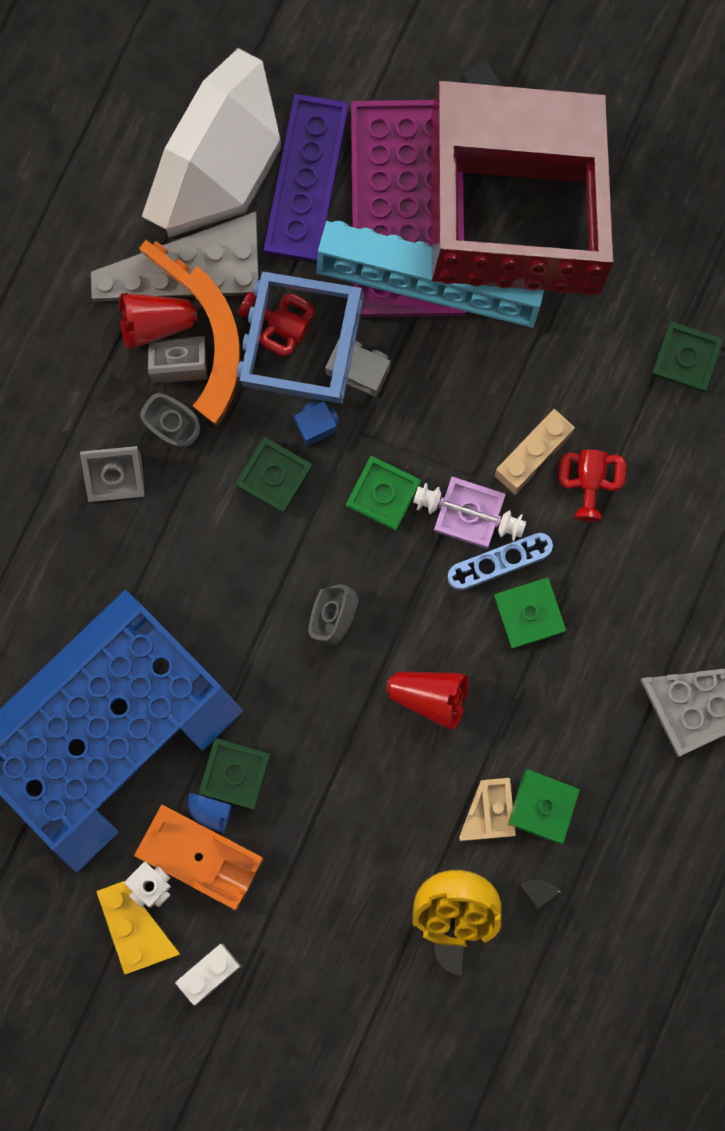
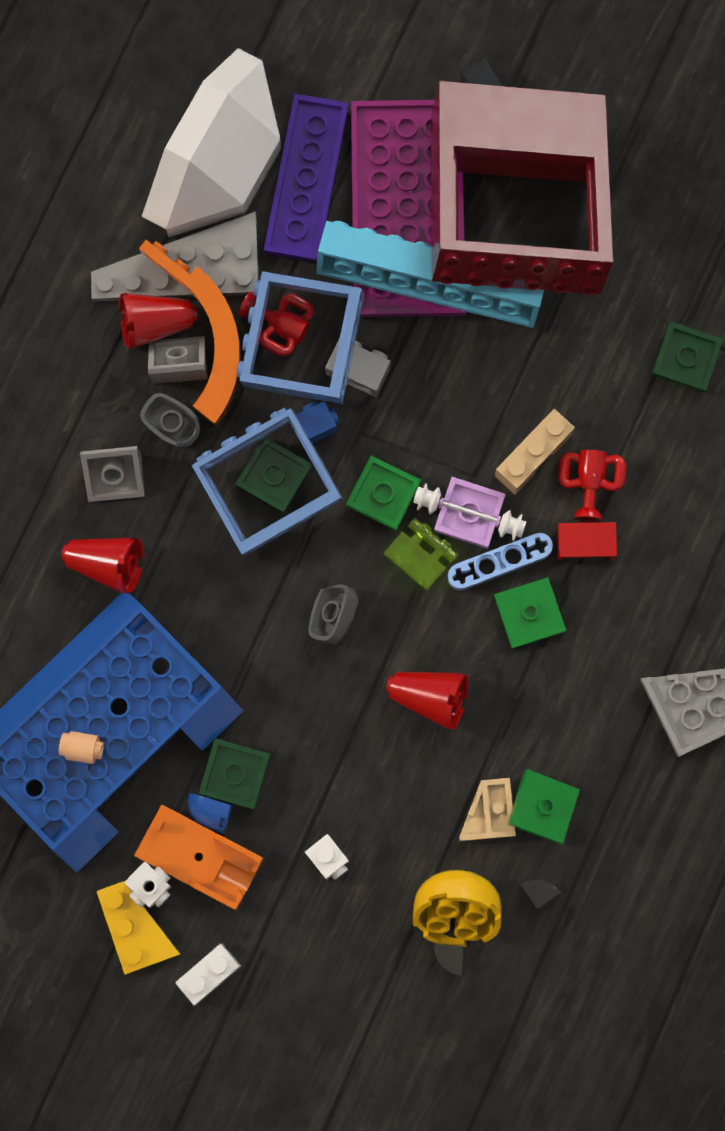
none -> light nougat brick [59,731,104,765]
none -> red cone [62,537,145,594]
none -> medium blue window [192,408,343,556]
none -> white bracket [305,834,349,880]
none -> clear neon green plate [384,518,458,591]
none -> red panel [557,522,617,561]

